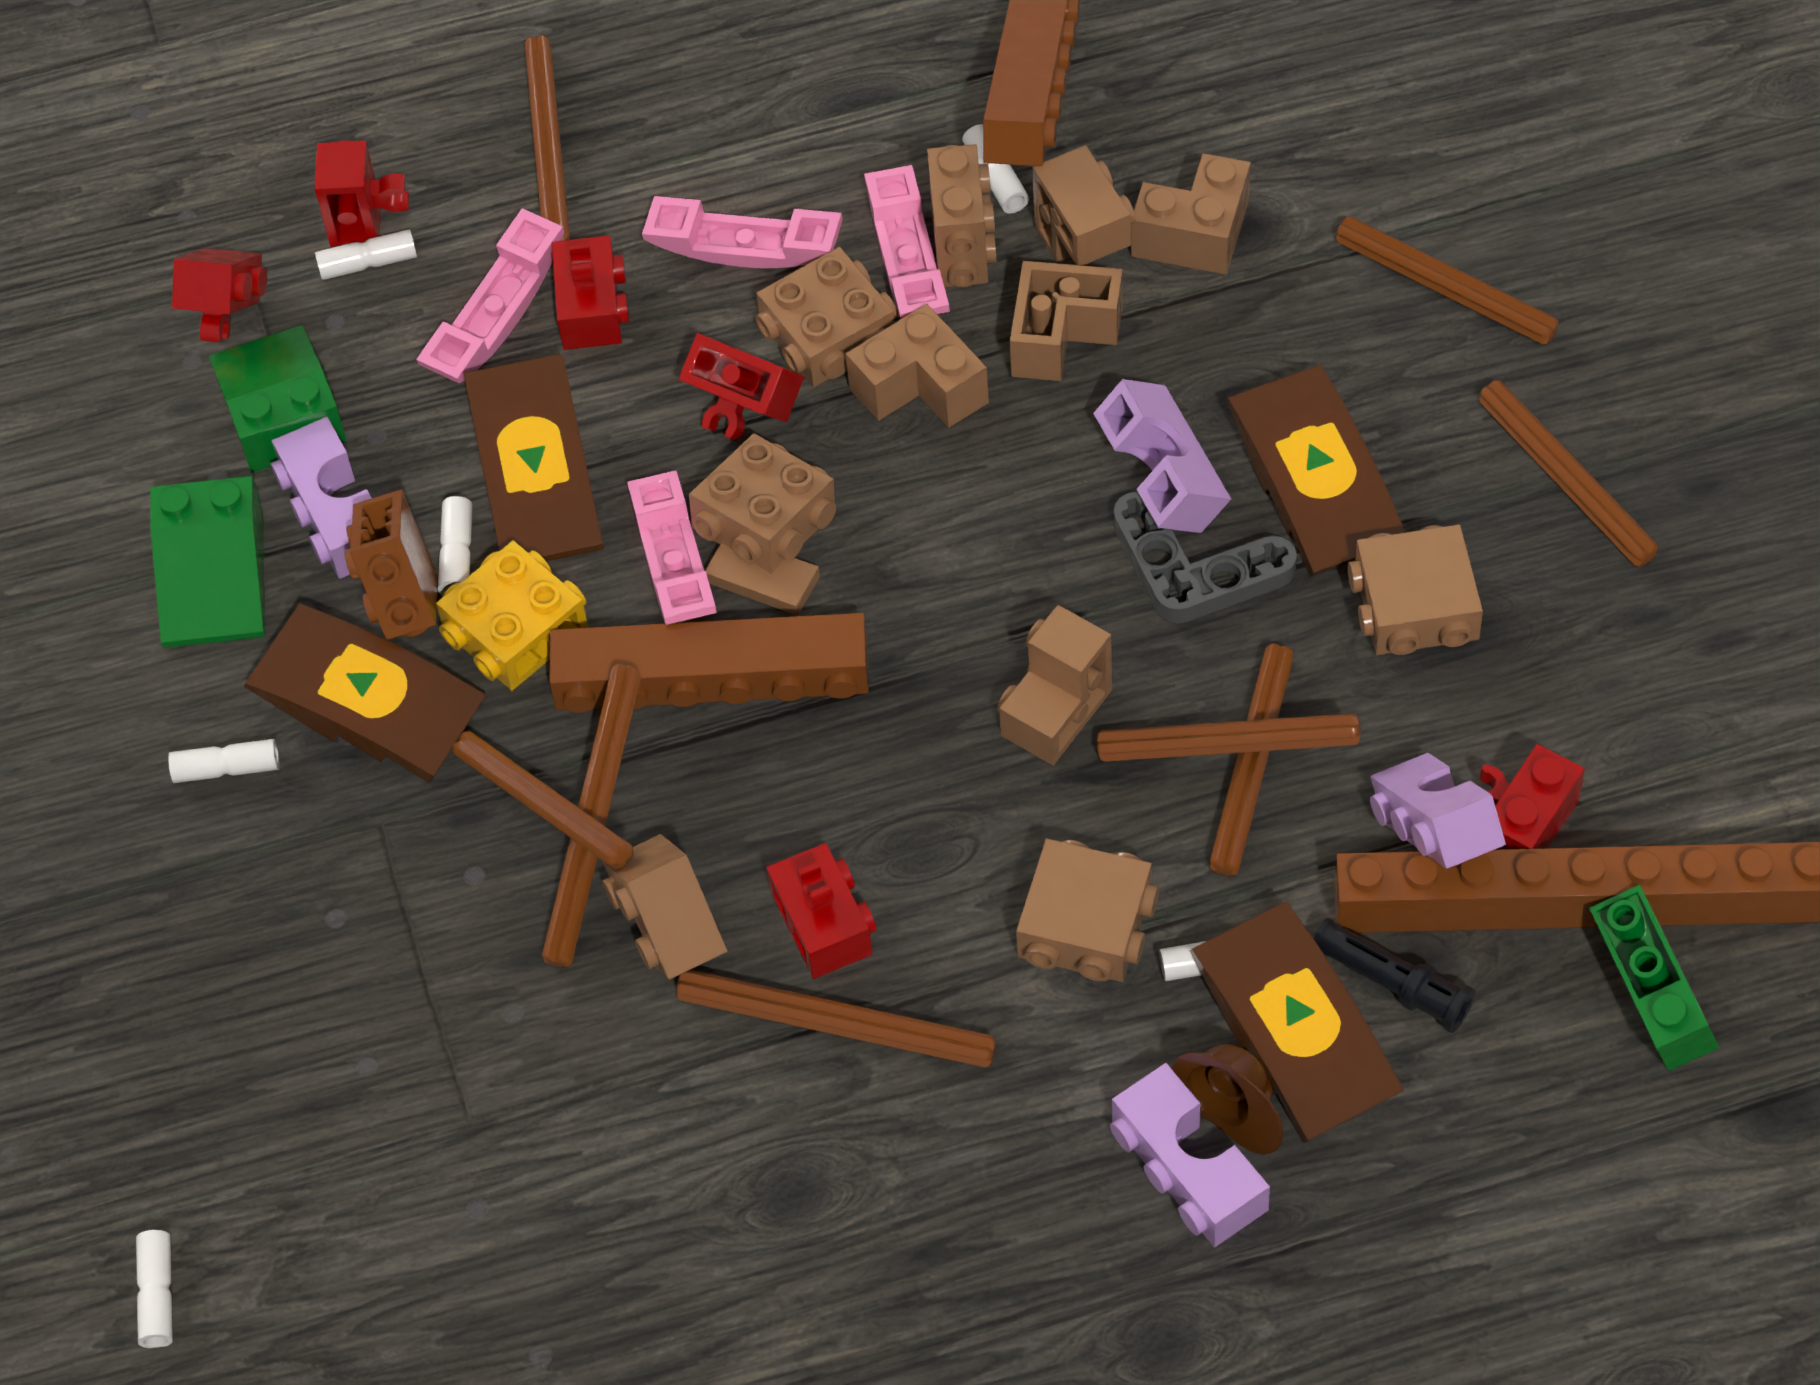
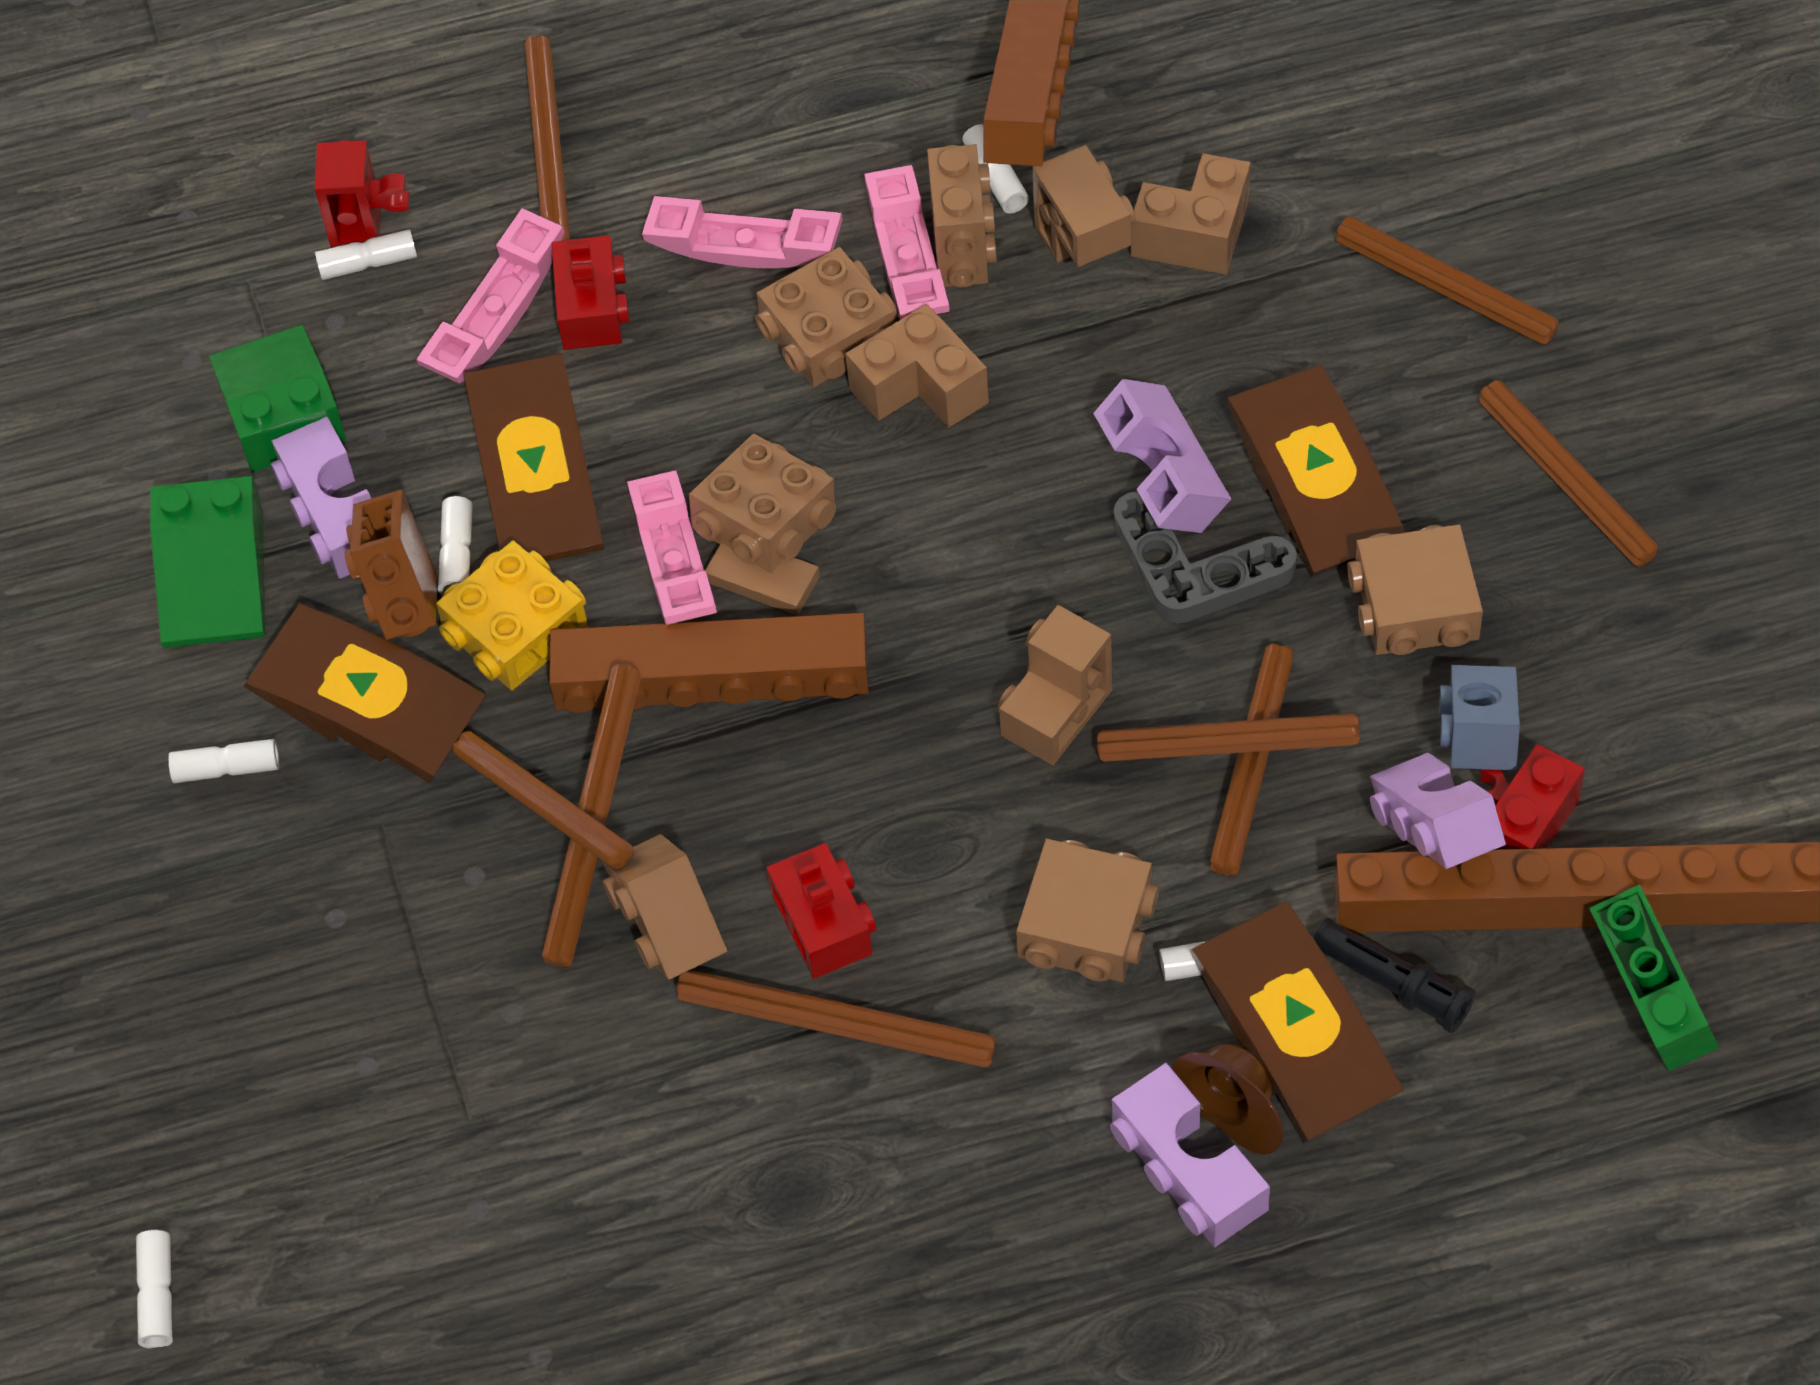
red brick [172,248,267,342] -> none
red brick [678,333,805,441] -> none
medium nougat brick [1010,261,1123,381] -> none
none -> sand blue brick [1439,665,1520,770]

